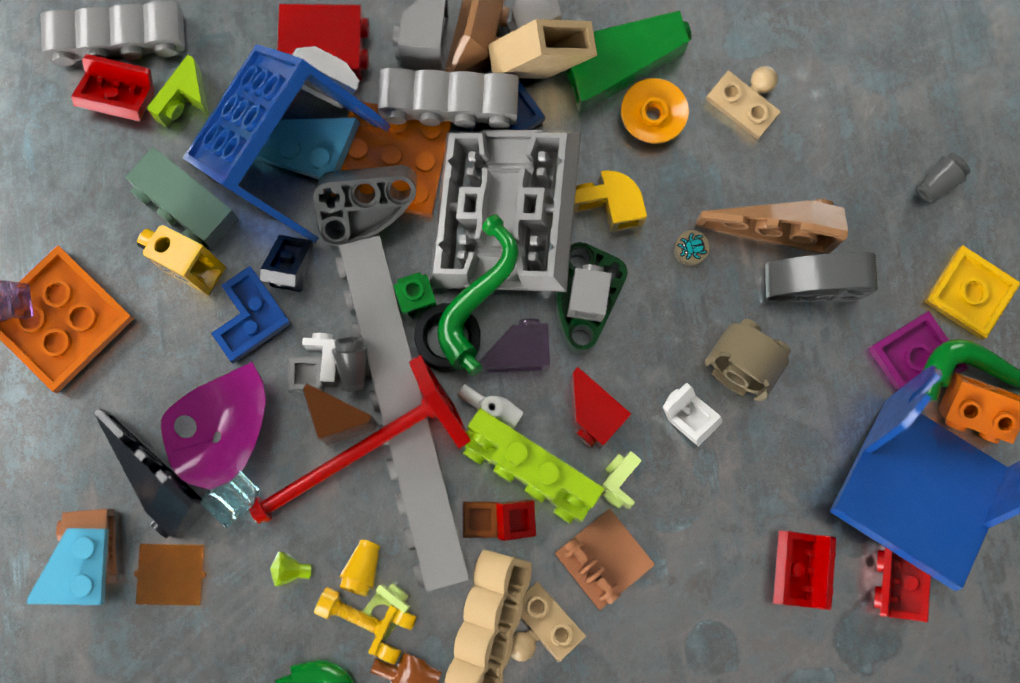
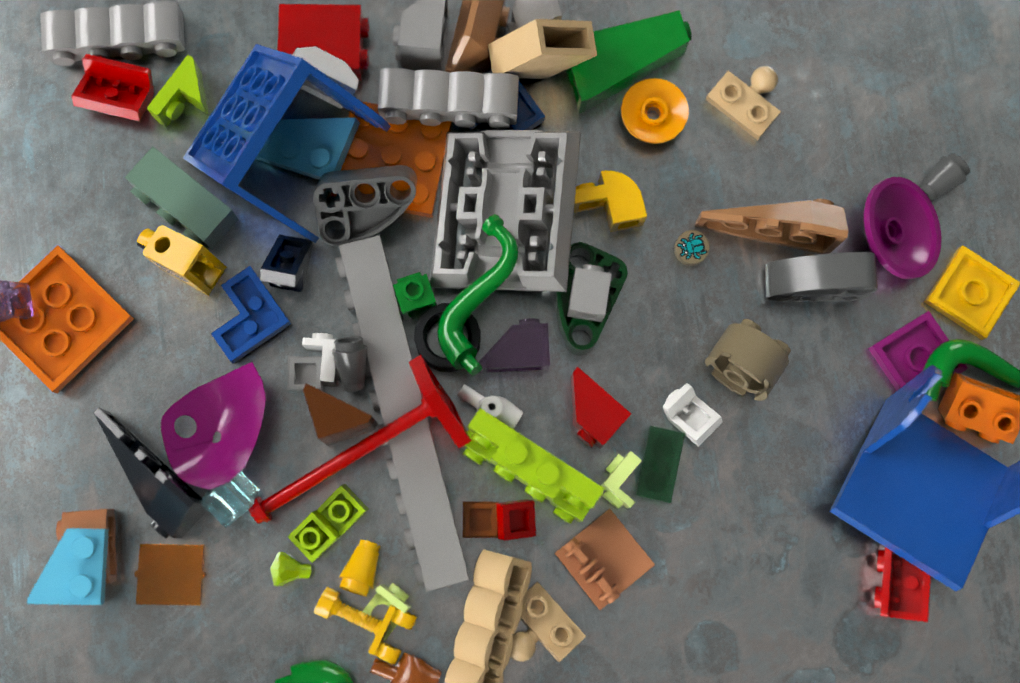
red bracket [773,531,836,610] -> none
none -> lime slope [288,484,369,563]
none -> clear green plate [634,426,685,504]
none -> magenta dish [863,177,942,279]

